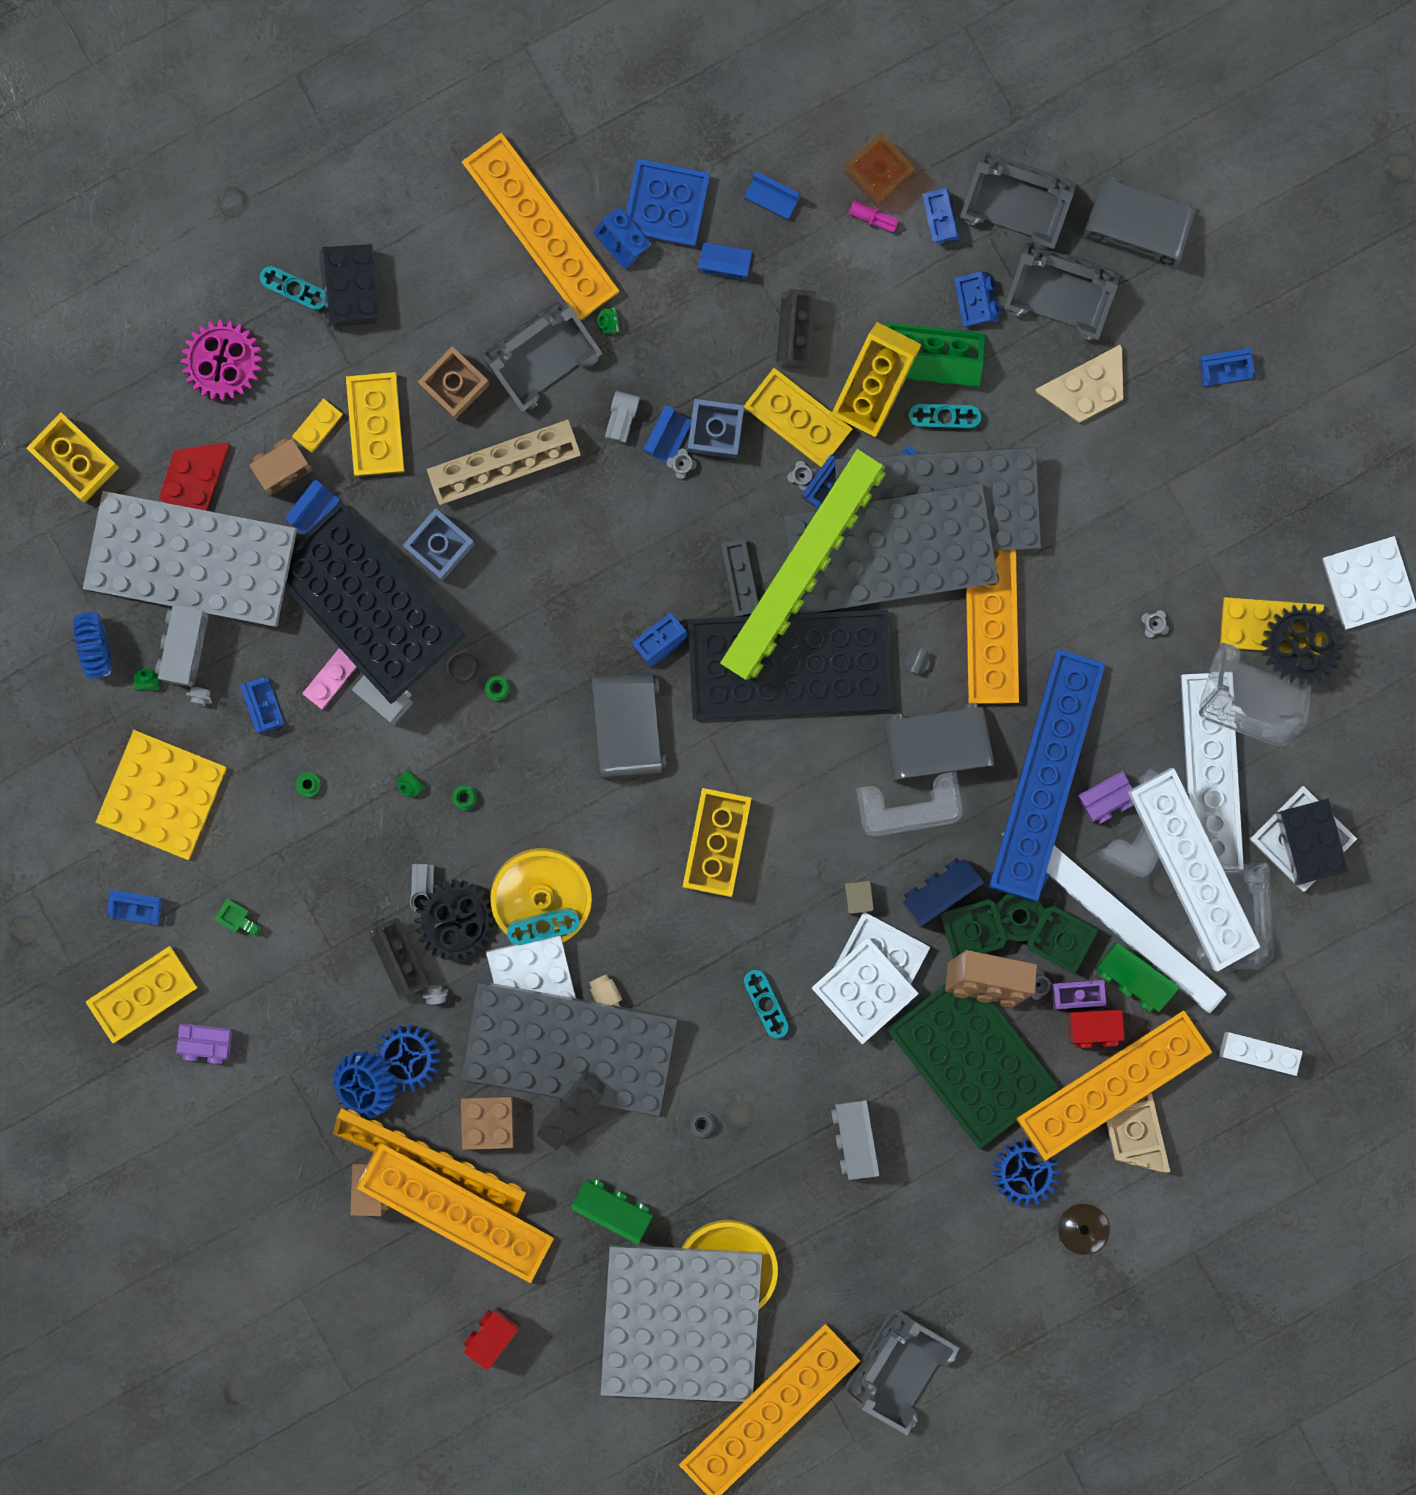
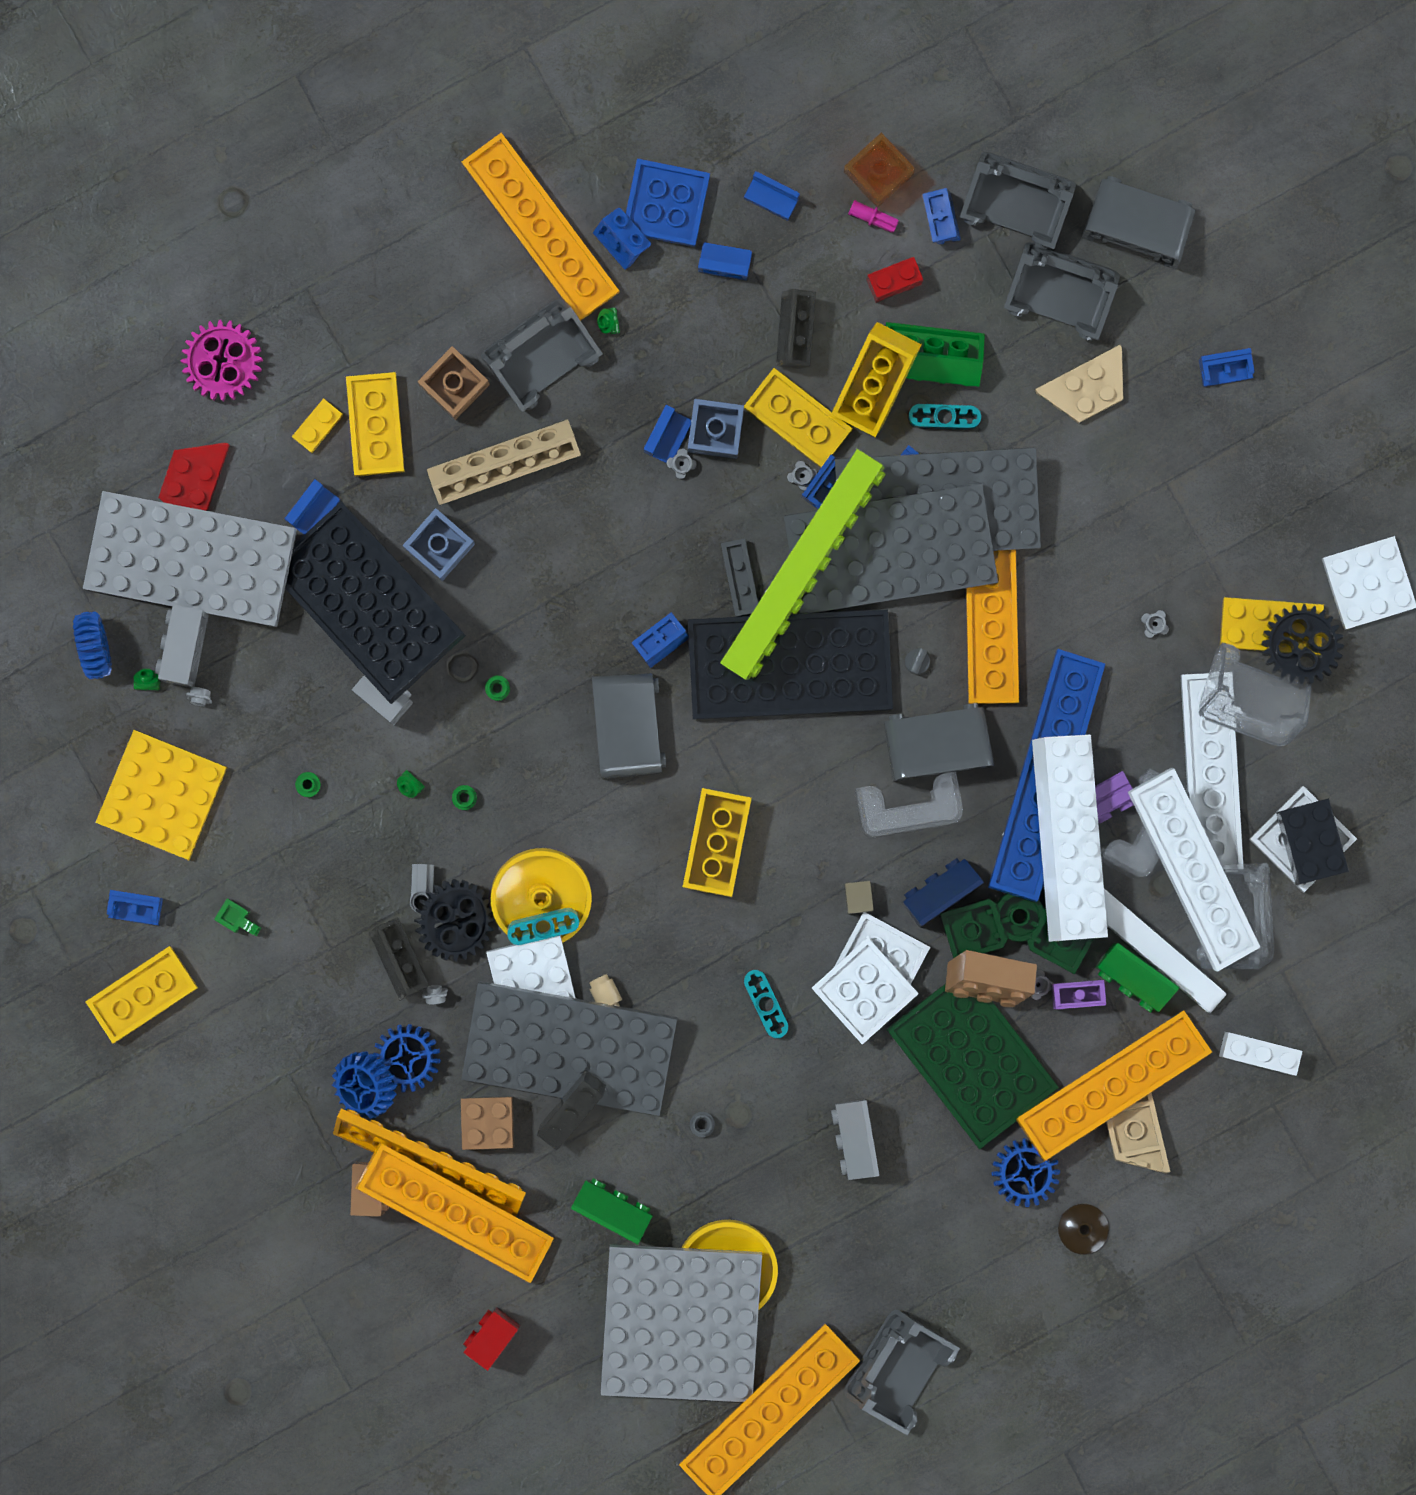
yellow brick [26,412,119,503] -> none
medium lavender brick [176,1023,233,1064] -> none
blue hinge [240,677,285,734] -> none
medium nougat brick [249,438,313,497] -> none
teal beam [260,266,324,311] -> none
bright pink plate [302,648,357,710] -> none
black brick [319,244,379,327] -> none
light grey piece [605,390,640,443] -> none
blue bracket [954,271,1000,327] -> none
red brick [1067,1010,1124,1048] -> none
none -> red brick [867,257,923,303]
none -> white brick [1032,735,1108,942]

